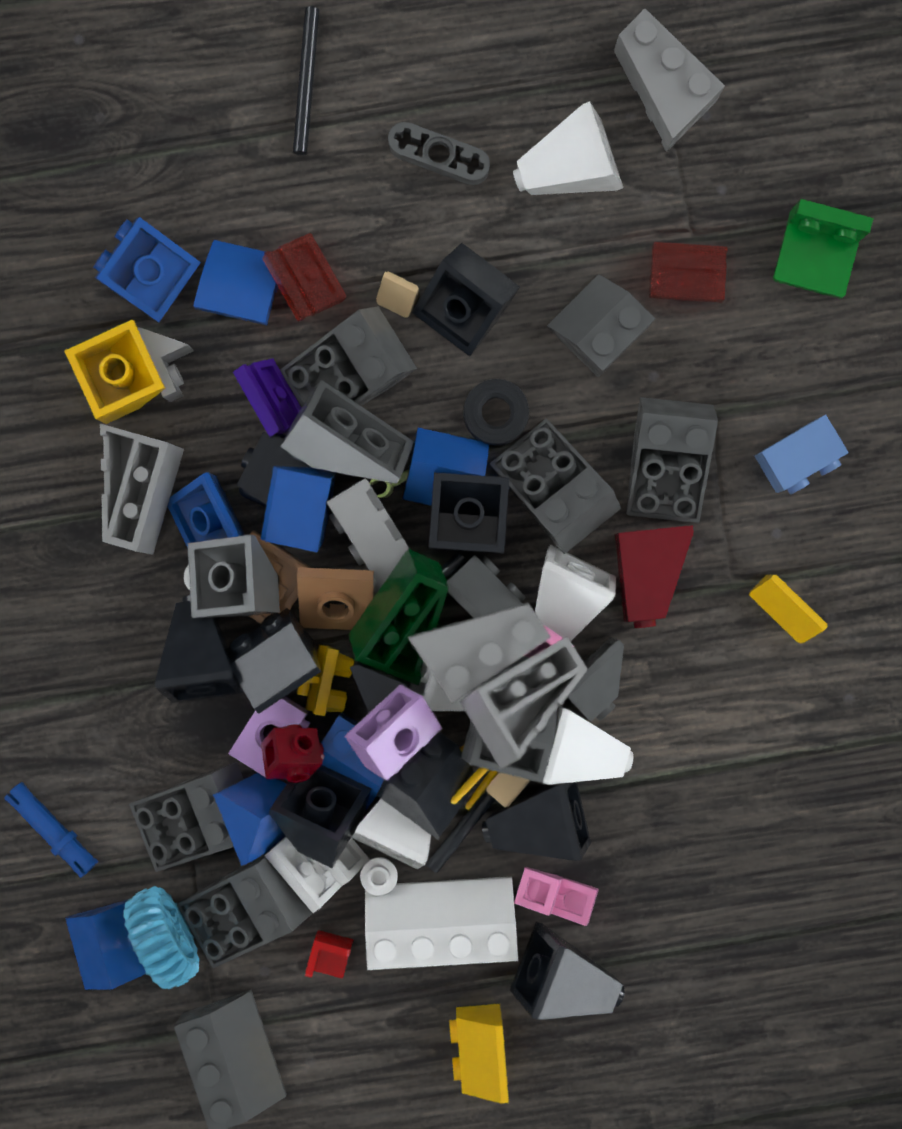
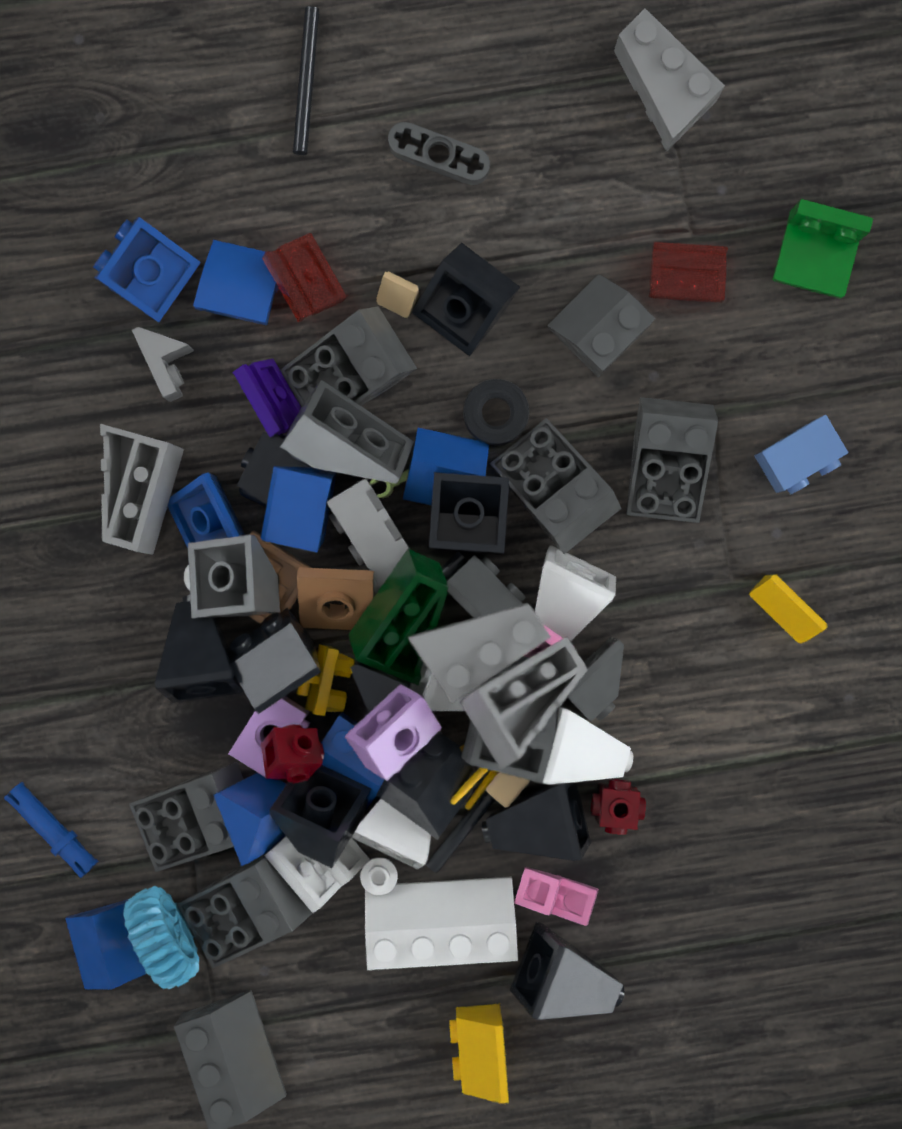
yellow slope [64,319,165,424] -> none
red panel [305,930,354,979] -> none
white slope [513,102,623,195] -> none
dark red slope [615,525,694,628] -> none
none -> dark red brick [591,779,646,835]

